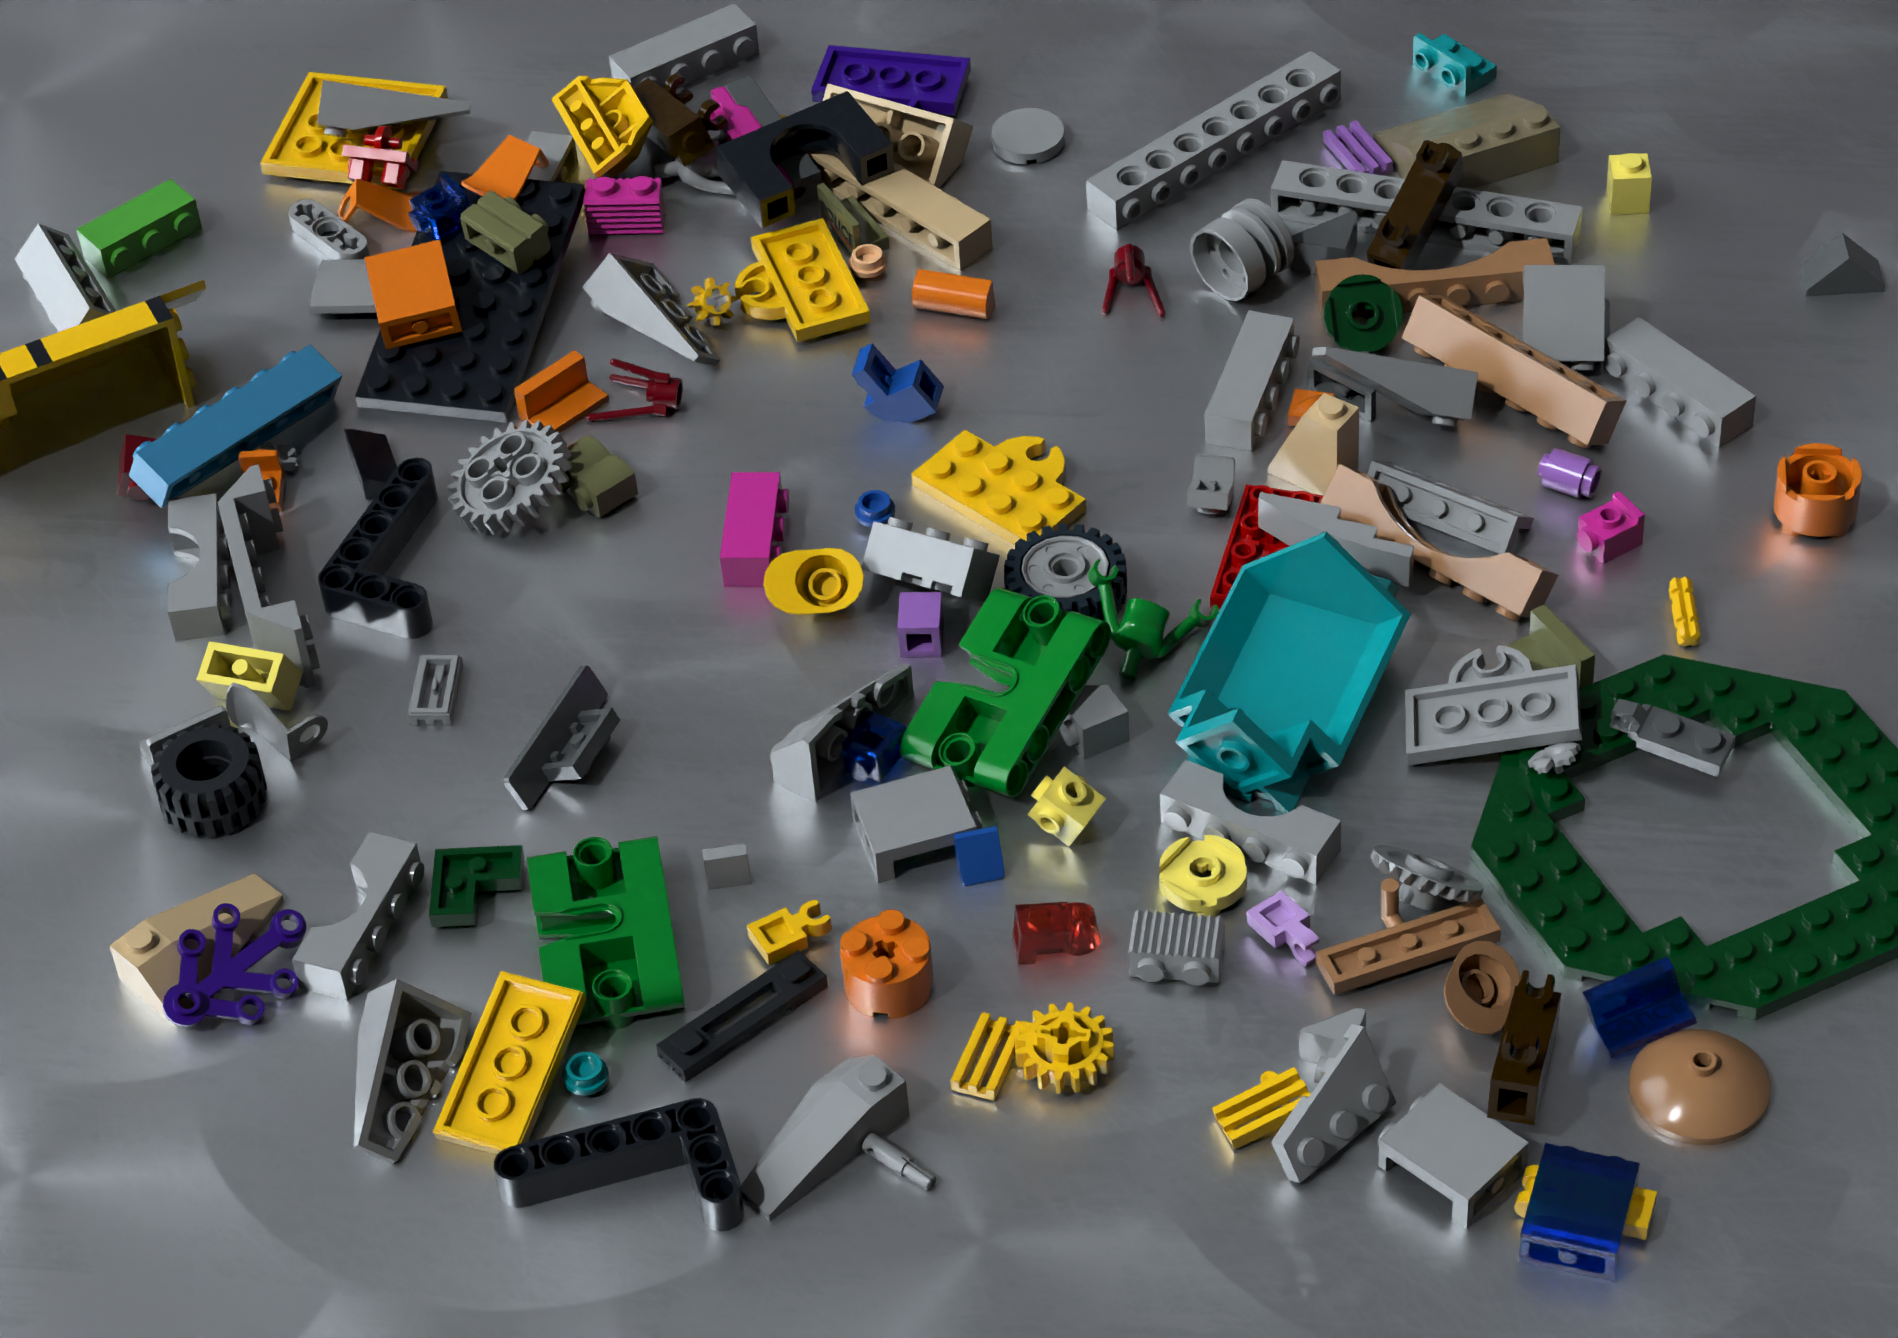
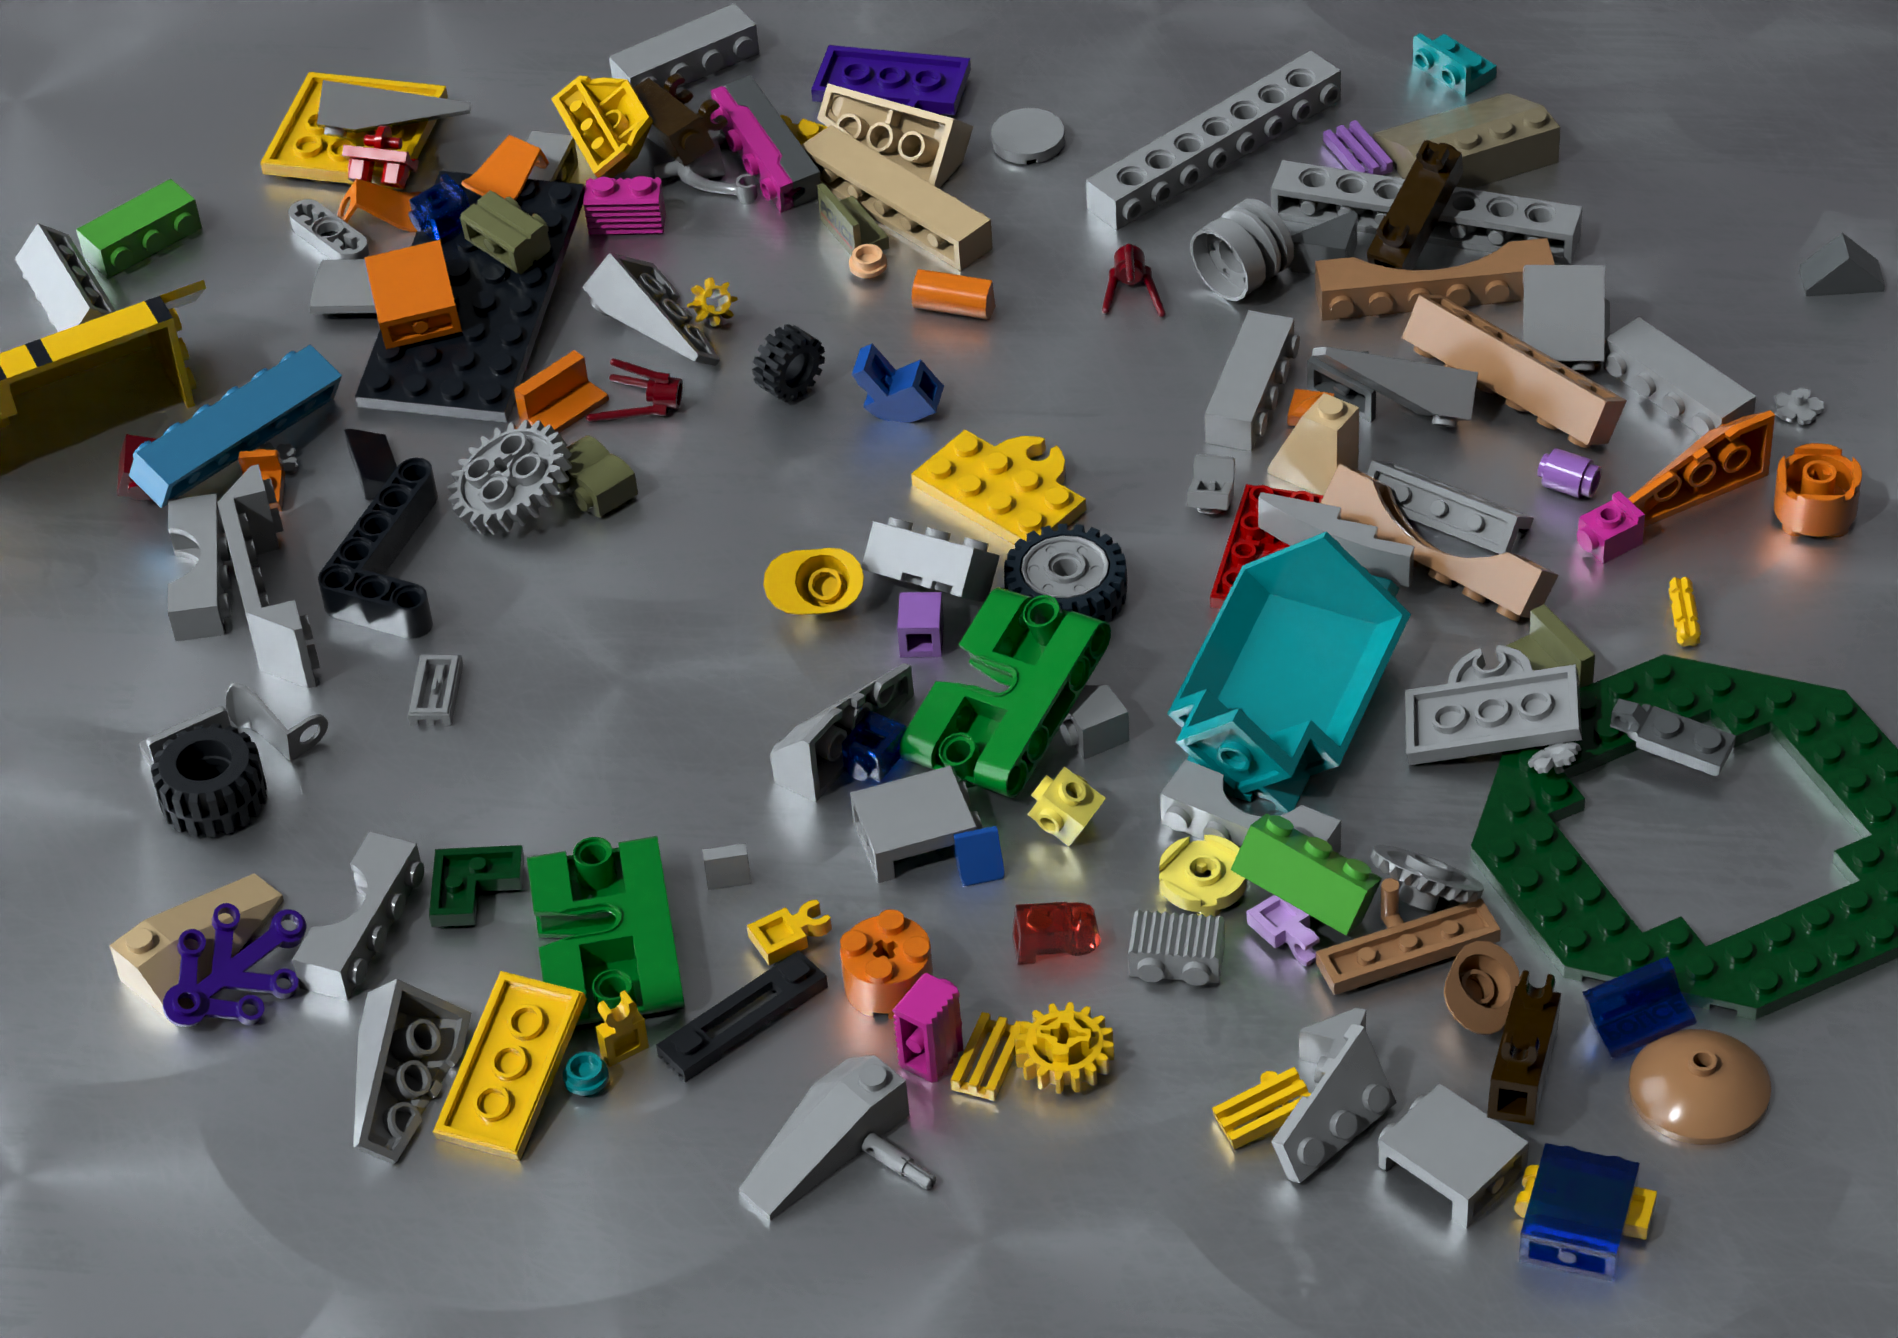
light yellow brick [196,641,303,711] -> none
black beam [494,1098,744,1232] -> none
dark grey bracket [503,665,620,810] -> none
black arch [716,91,894,229] -> none
dark pink brick [720,472,789,587] -> none
yellow plate [735,218,871,342] -> none
blue plate [855,490,895,527] -> none
green piece [1088,559,1219,680] -> none
dark green plate [1322,274,1403,354] -> none
light yellow brick [1606,153,1652,215] -> none
none -> yellow plate [596,990,649,1067]
none -> black tyre [752,324,825,402]
none -> dark pink brick [892,973,964,1083]
none -> bright green brick [1231,813,1382,936]
none -> orange wedge [1628,410,1775,527]
none -> light grey plant [1775,387,1824,425]

